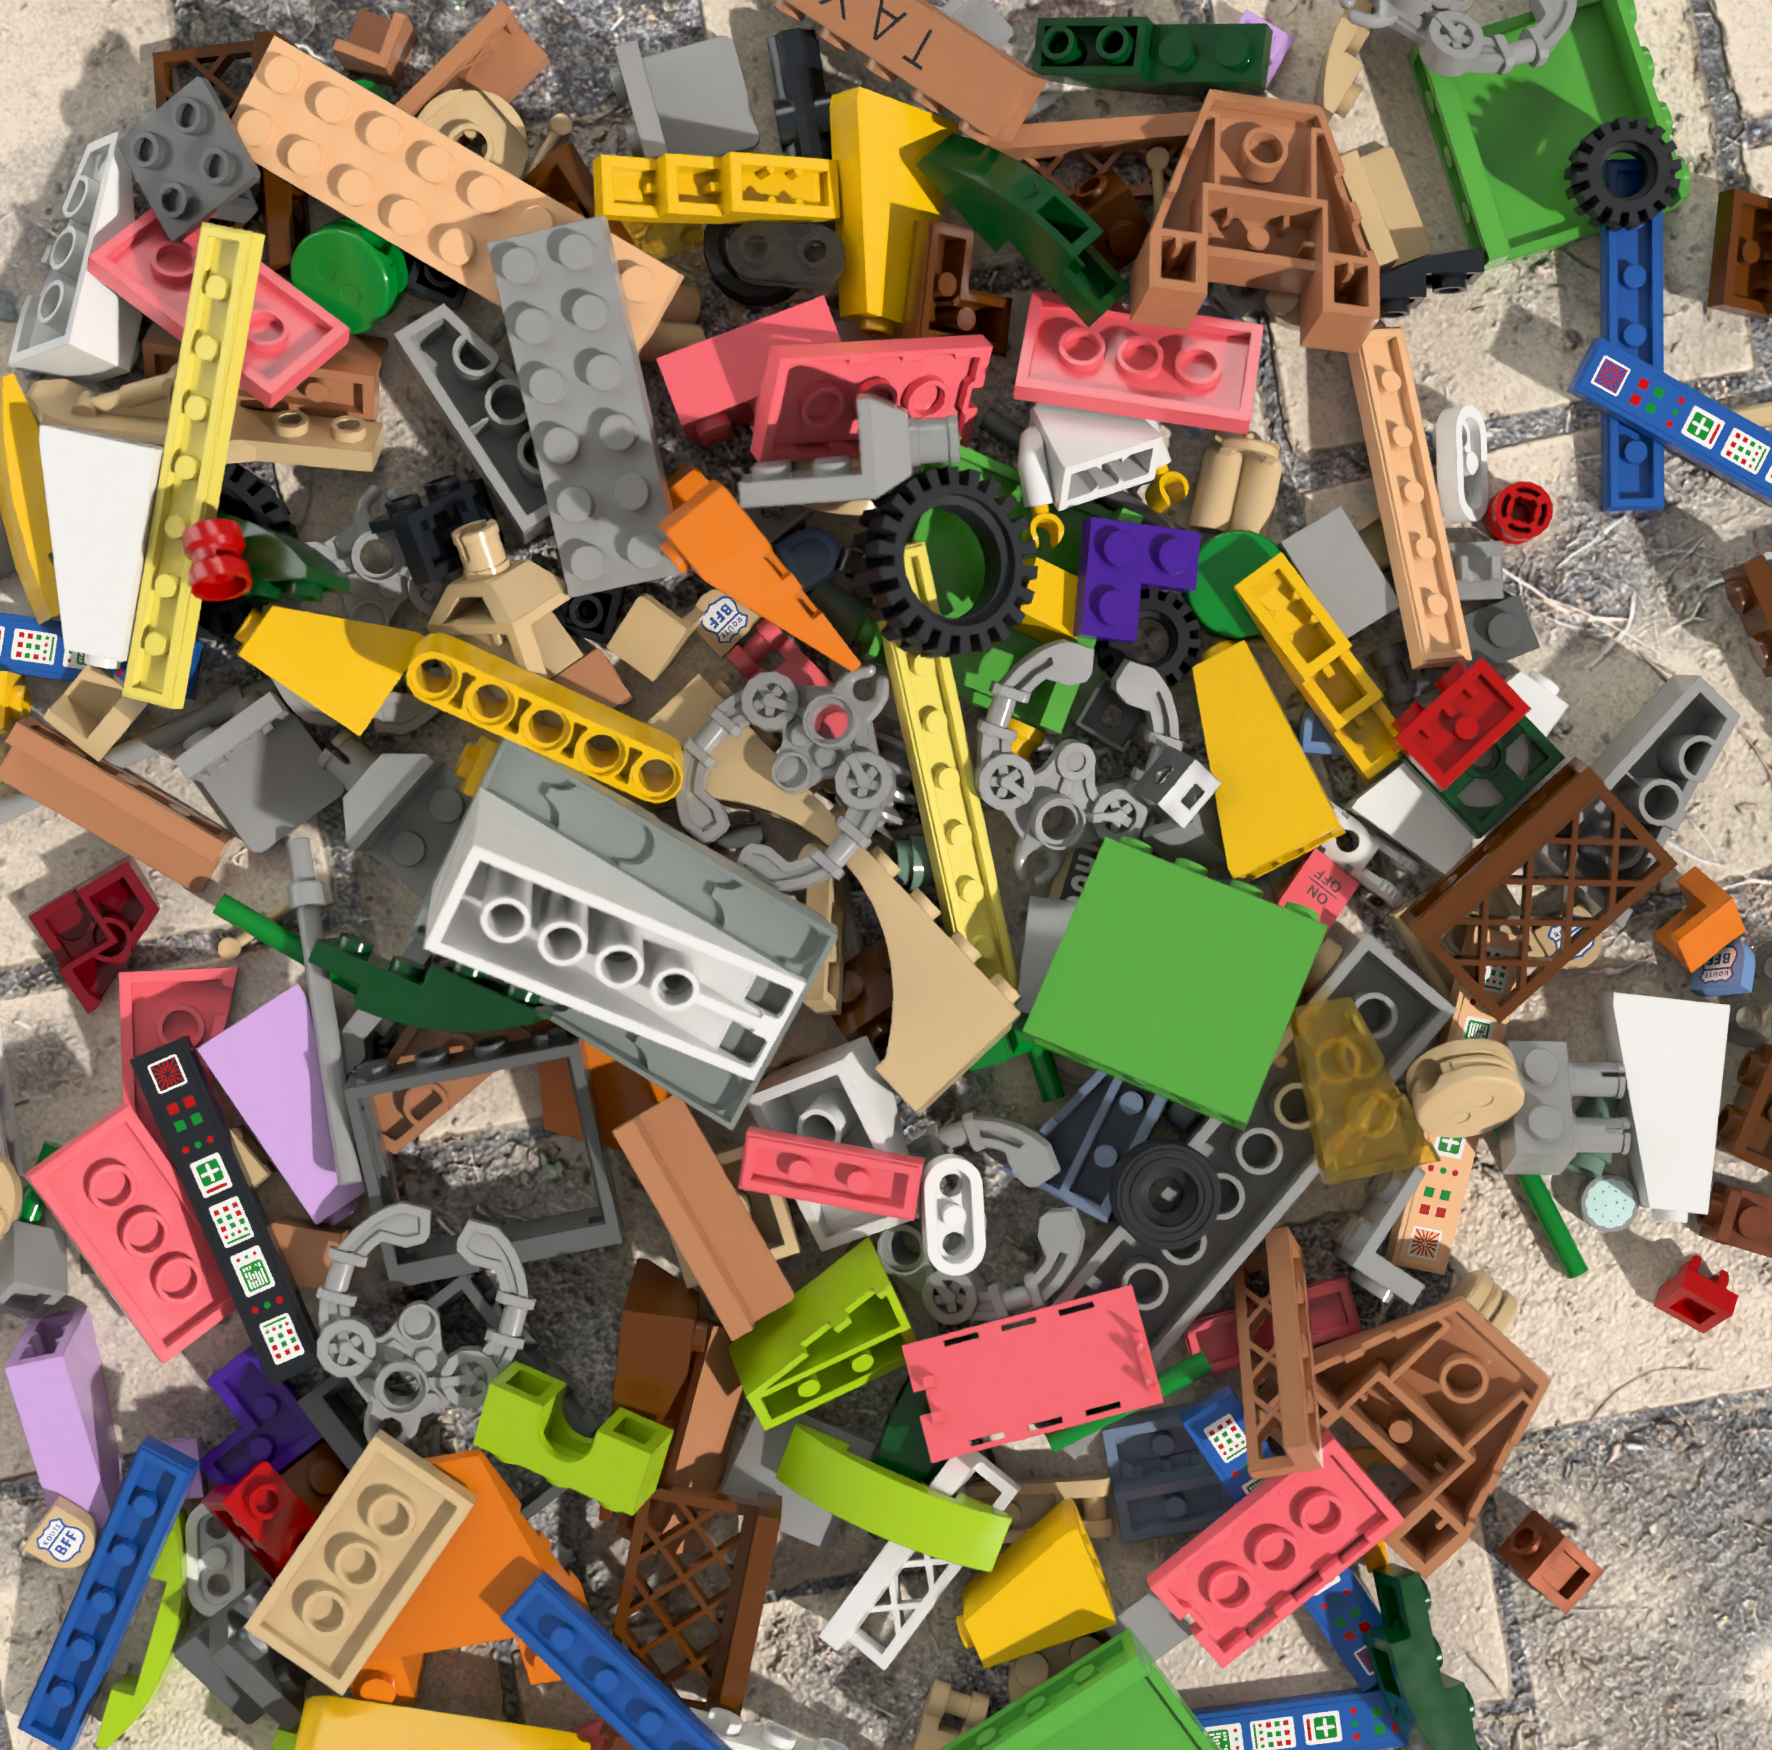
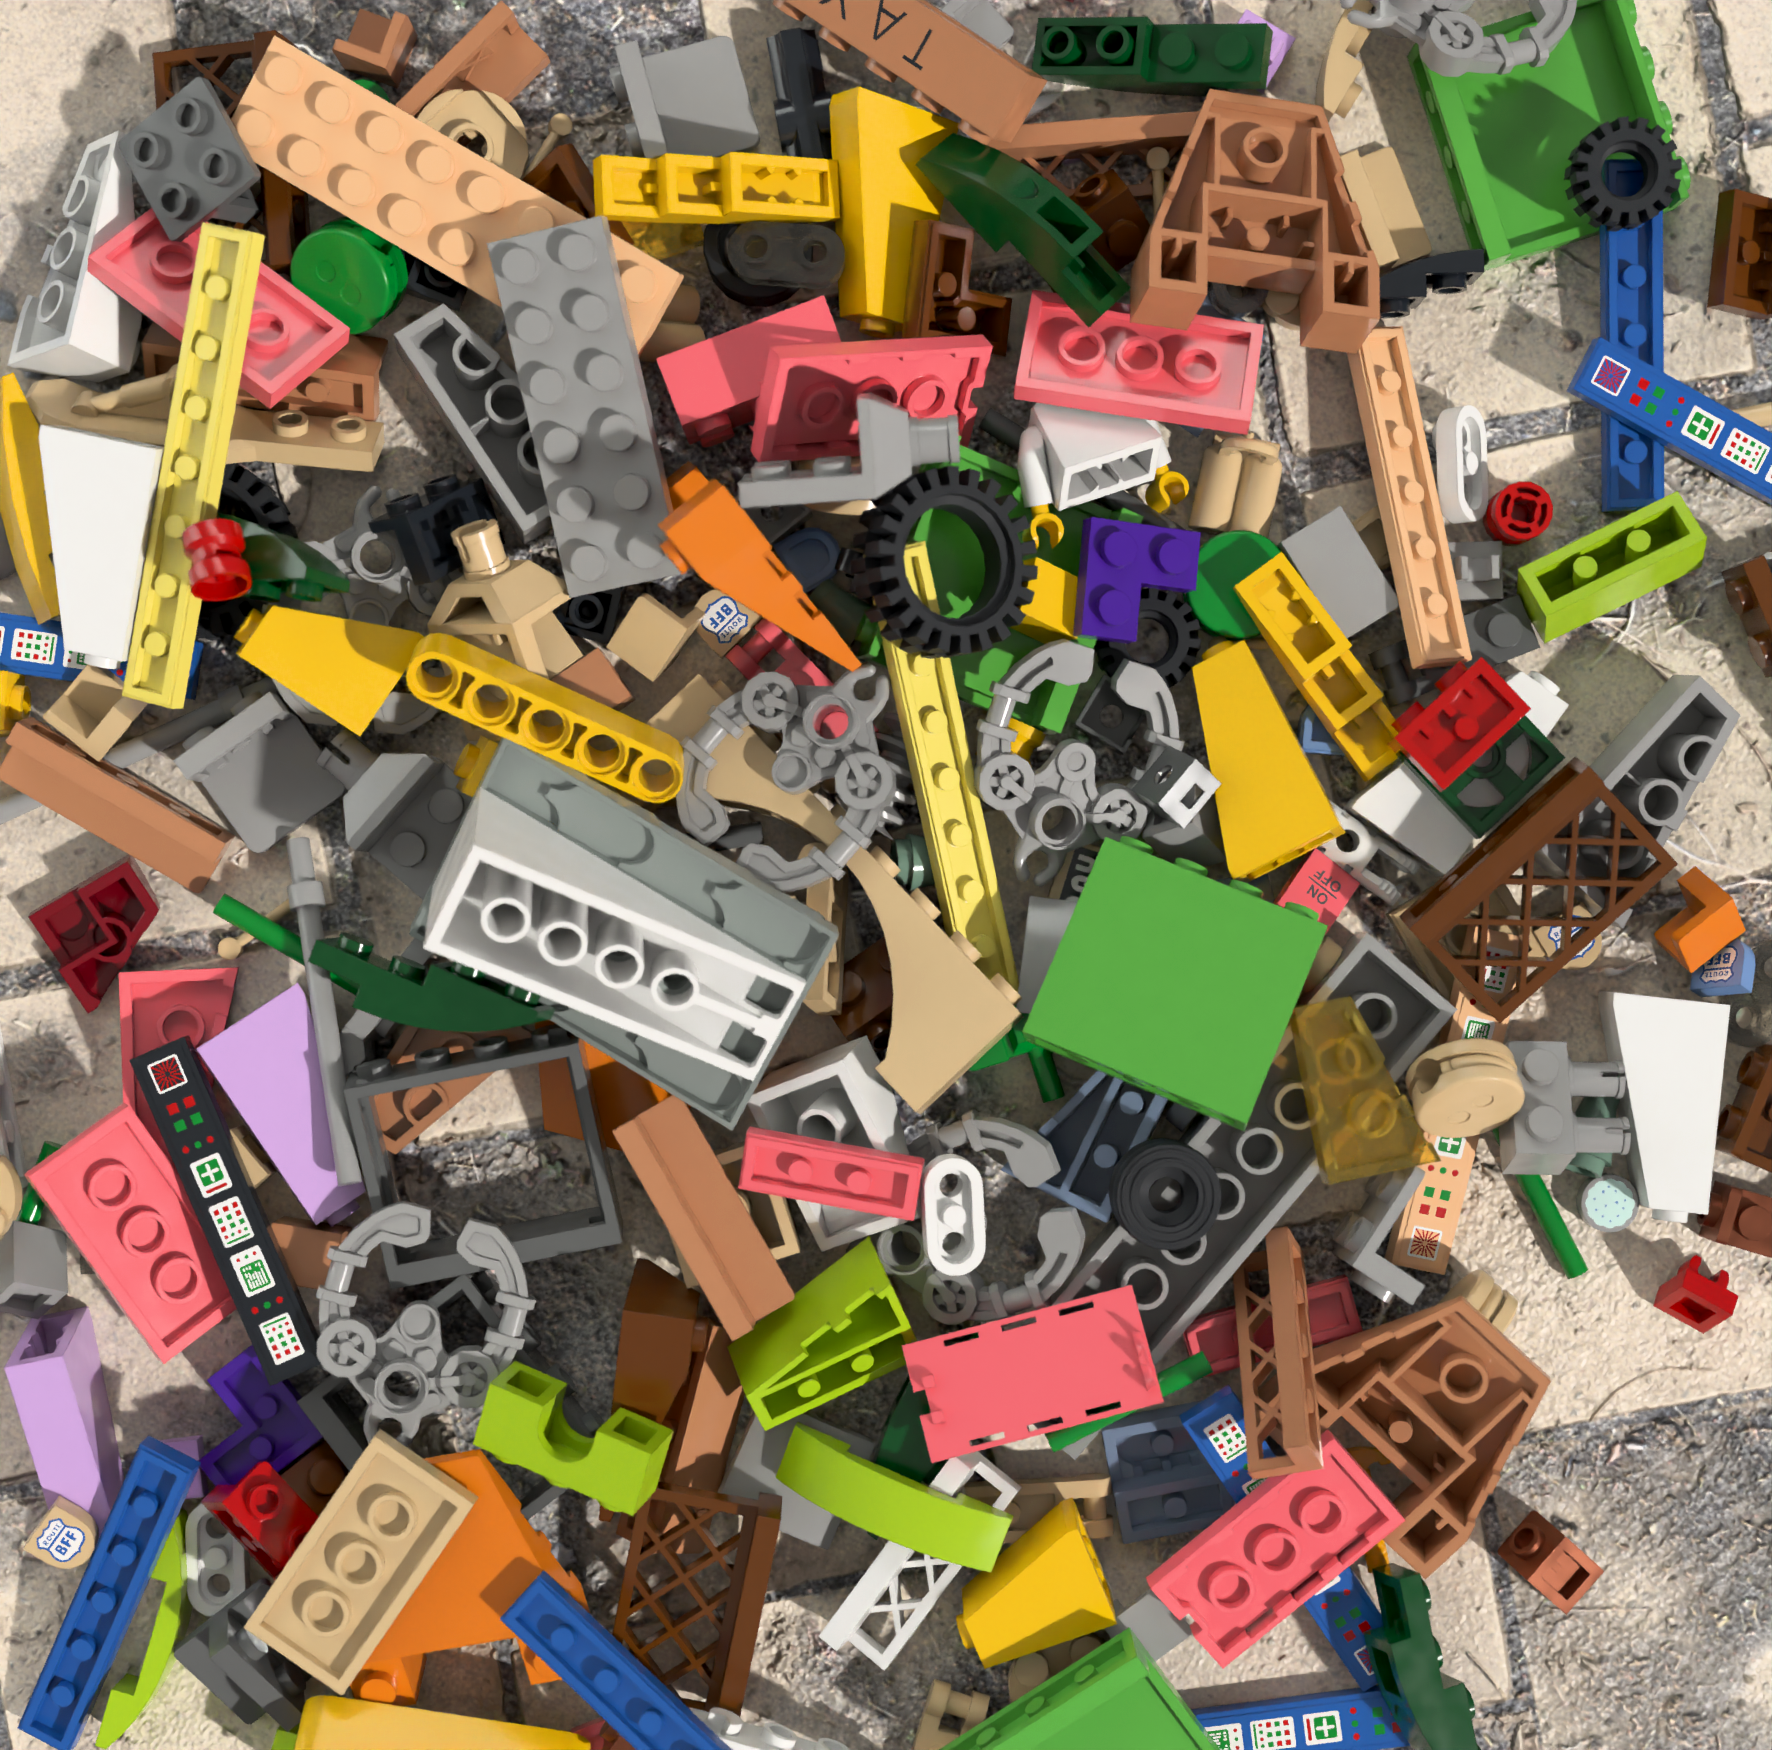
none -> lime brick [1517,491,1707,644]

